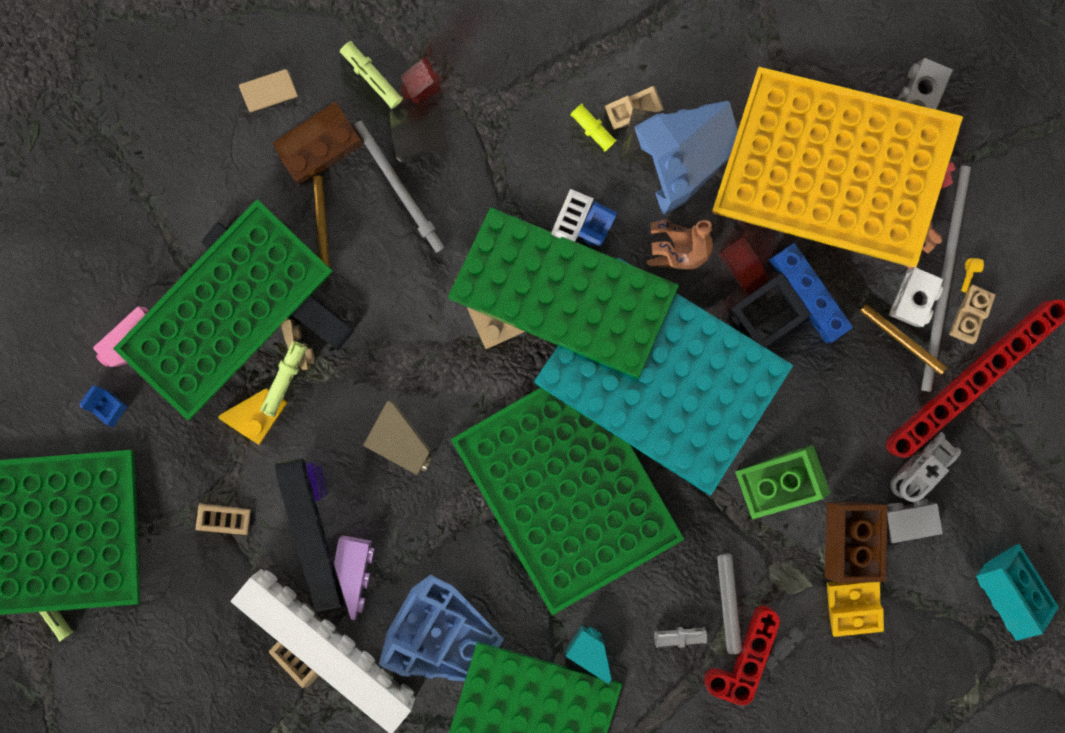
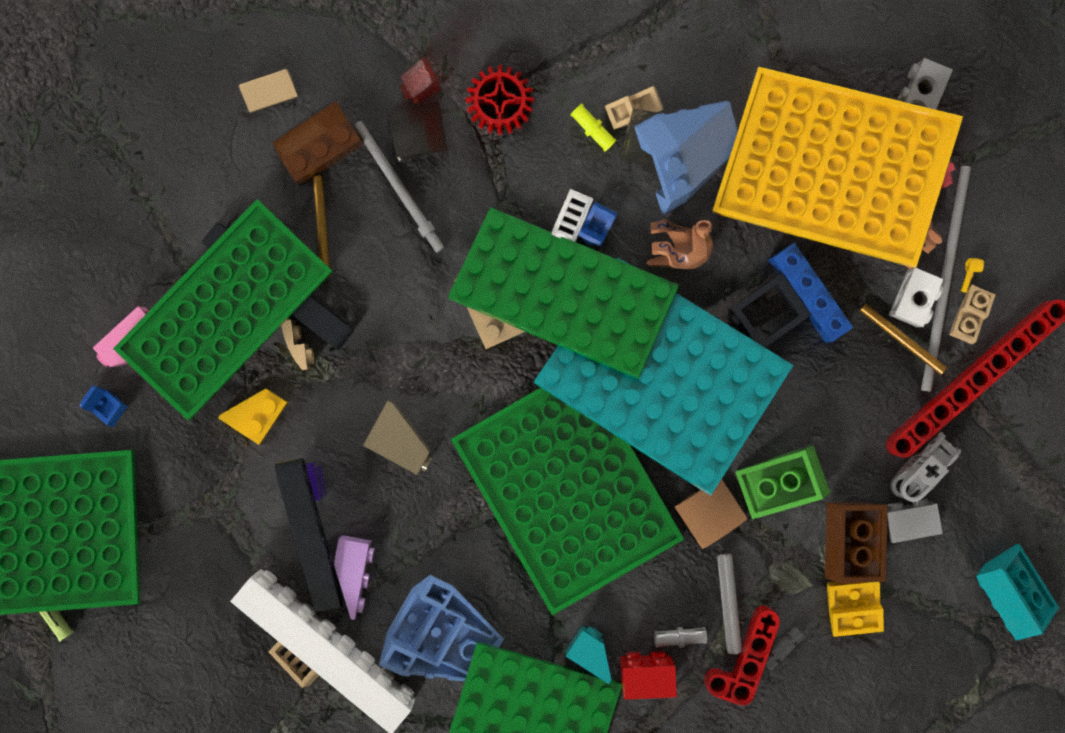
tan slope [195,503,251,535] -> none
yellowish green pin [260,341,307,417] -> none
yellowish green pin [340,41,403,109] -> none
clear red slope [718,237,769,295] -> none
none -> red gear [466,65,535,135]
none -> red brick [620,651,677,700]
none -> medium nougat slope [674,479,747,549]

